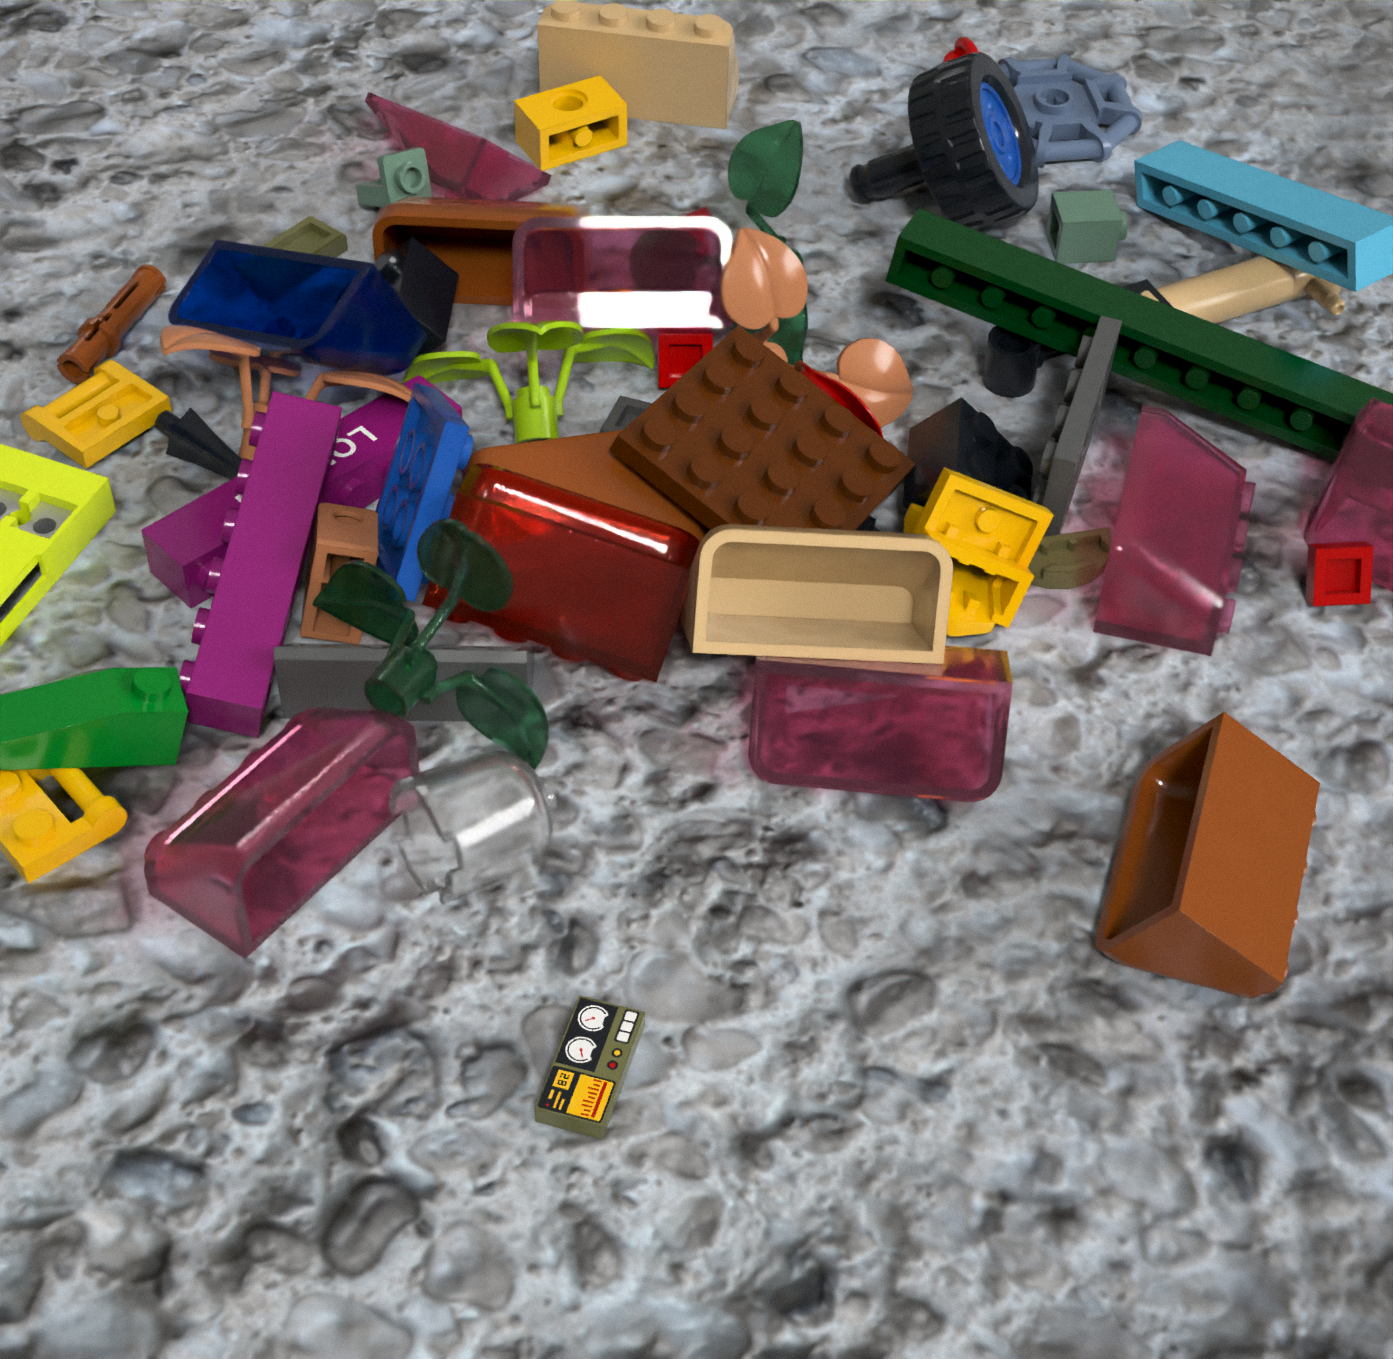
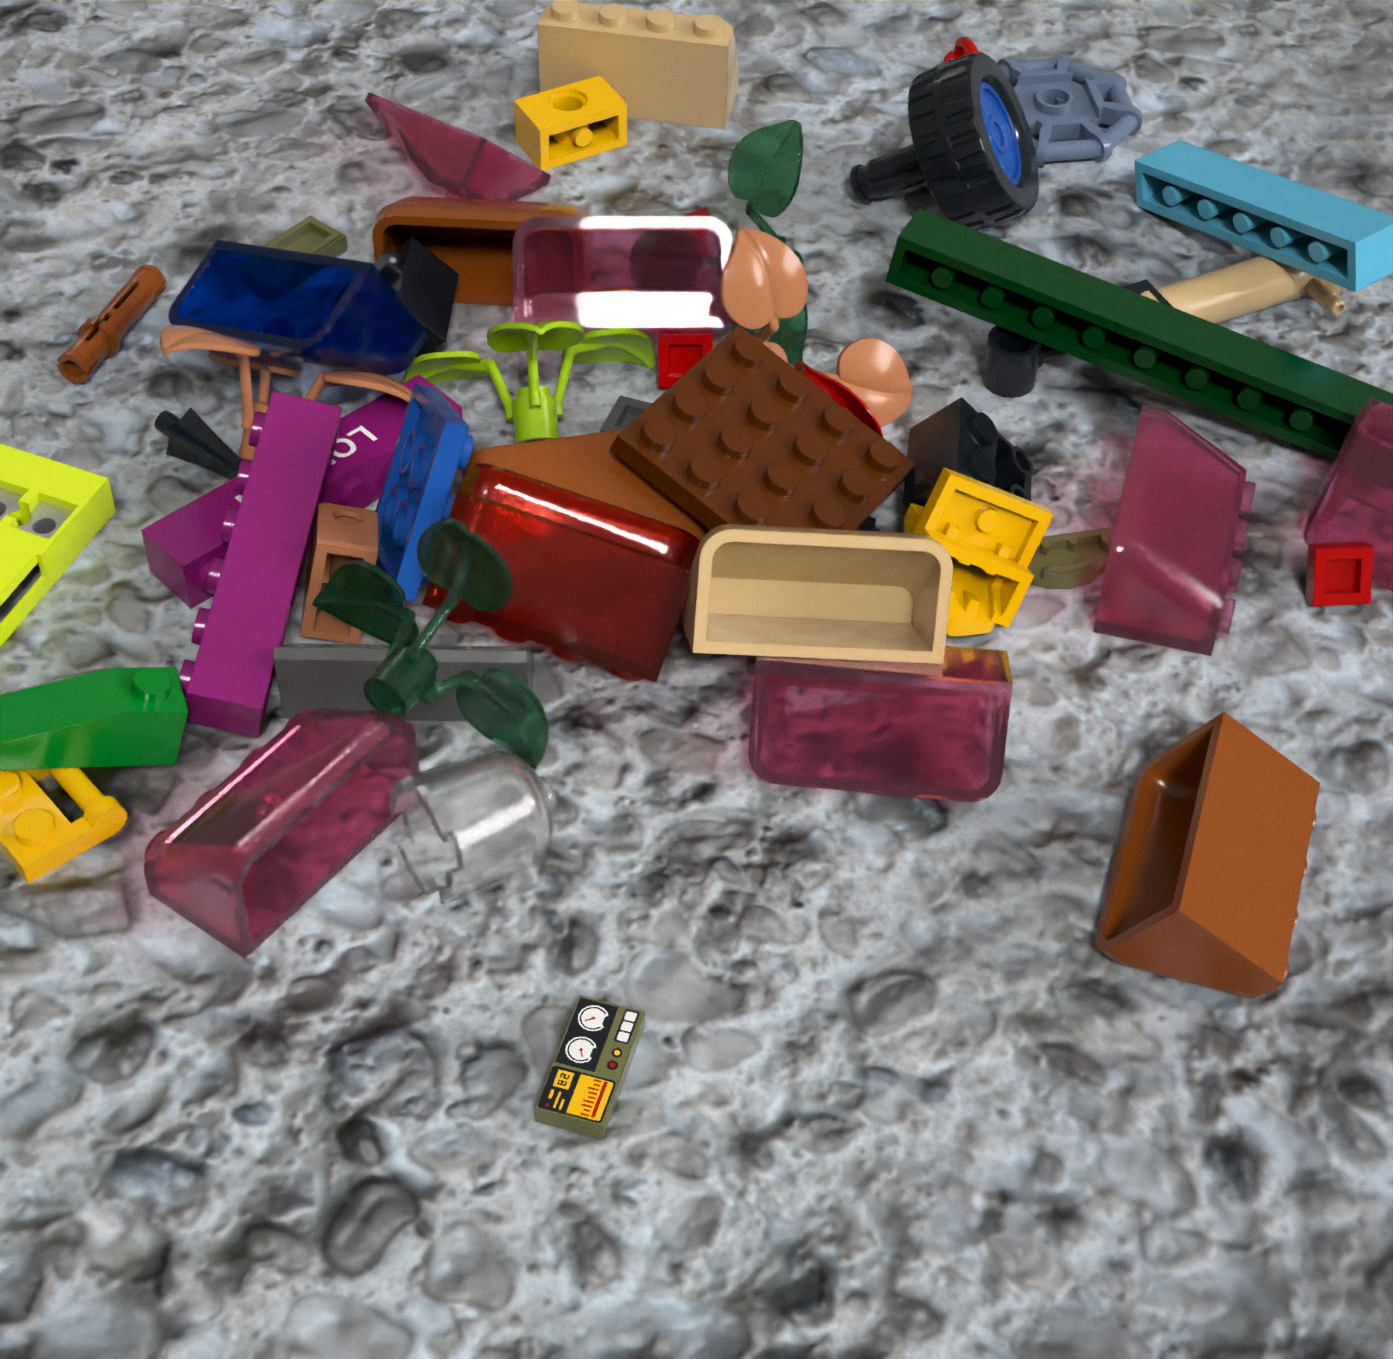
yellow plate [20,359,172,469] -> none
sand green bracket [355,147,433,210] -> none
dark grey plate [1032,316,1122,537] -> none
sand green brick [1046,189,1128,264] -> none

